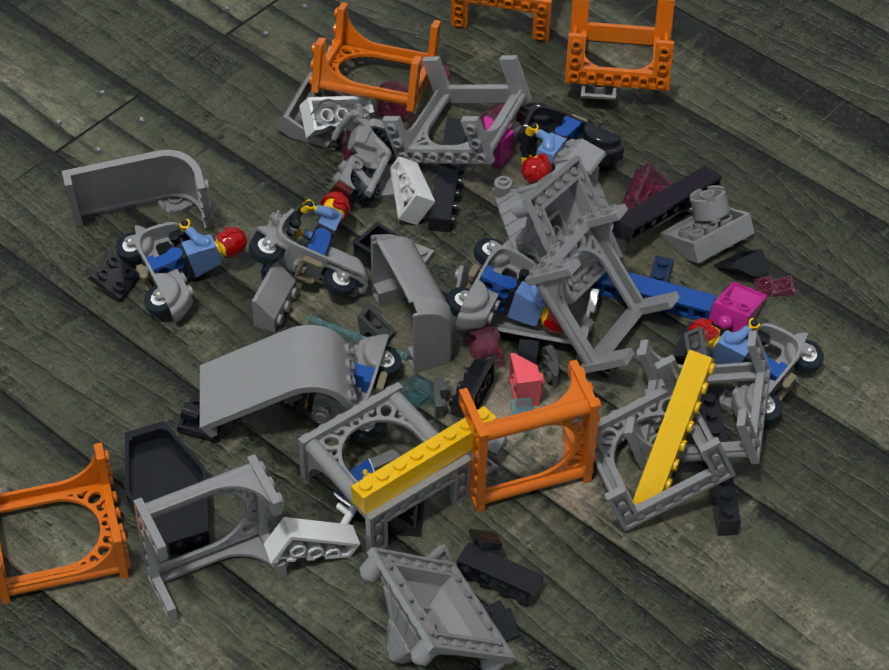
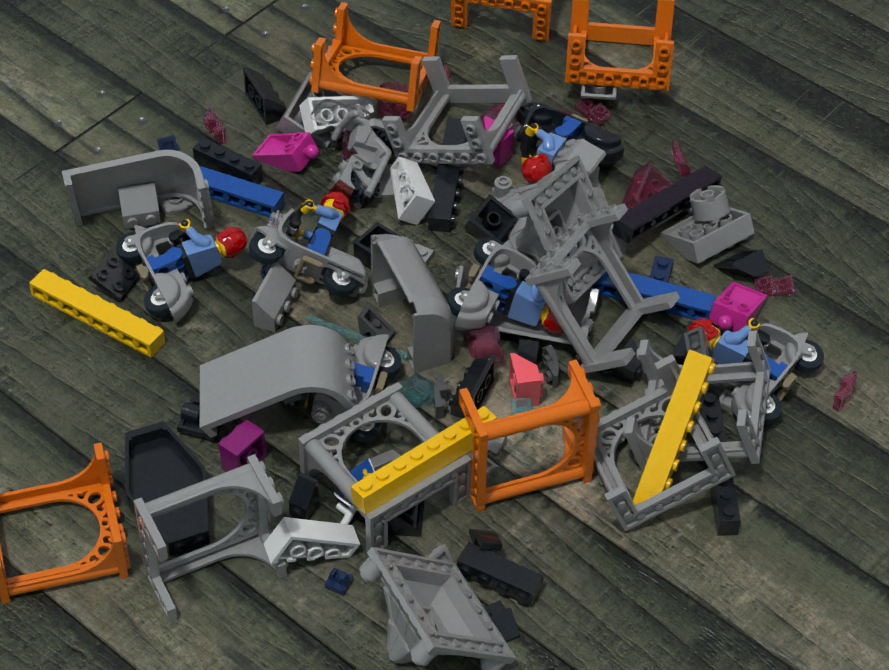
none -> yellow brick [29,269,165,358]
none -> light grey slope [118,183,161,229]
none -> dark blue tile [157,135,178,151]
none -> black brick [193,138,263,184]
none -> blue brick [199,166,284,219]
none -> clear pink slope [203,109,226,145]
none -> magenta brick [219,419,267,472]
none -> black slope [243,67,286,125]
none -> dark pink slope [252,132,319,172]
none -> black slope [289,472,320,520]
none -> dark blue tile [325,568,353,596]
none -> black slope [464,194,517,241]
none -> clear pink slope [574,98,612,123]
none -> black slope [612,338,643,385]
none -> clear pink slope [671,140,693,177]
none -> clear pink slope [833,371,857,412]

